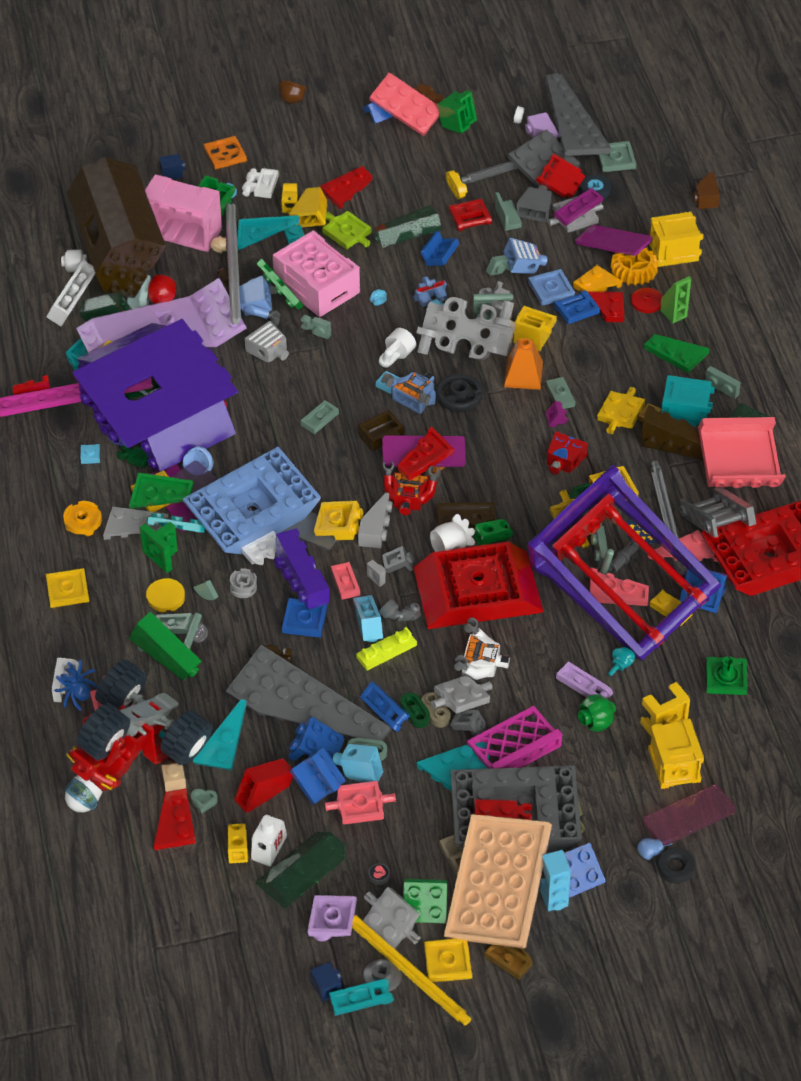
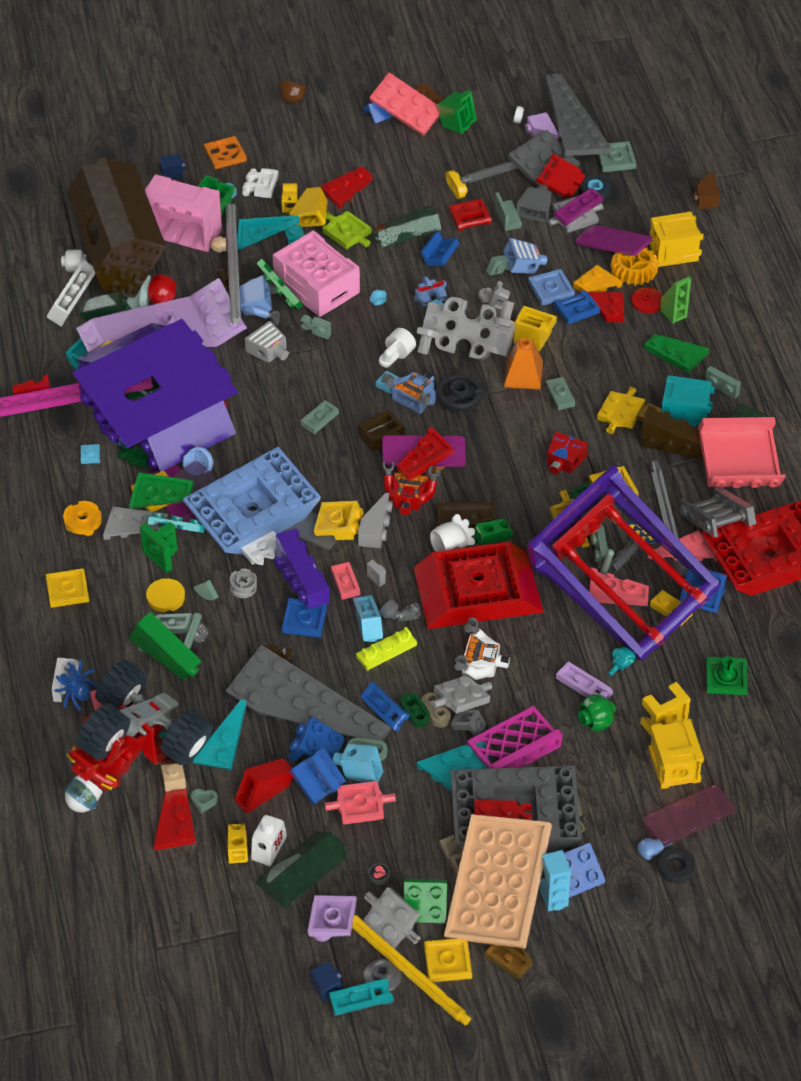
dark grey bracket [382,546,414,573] -> none
sand green plate [473,293,513,320] -> none
magenta tile [545,401,569,428] -> none

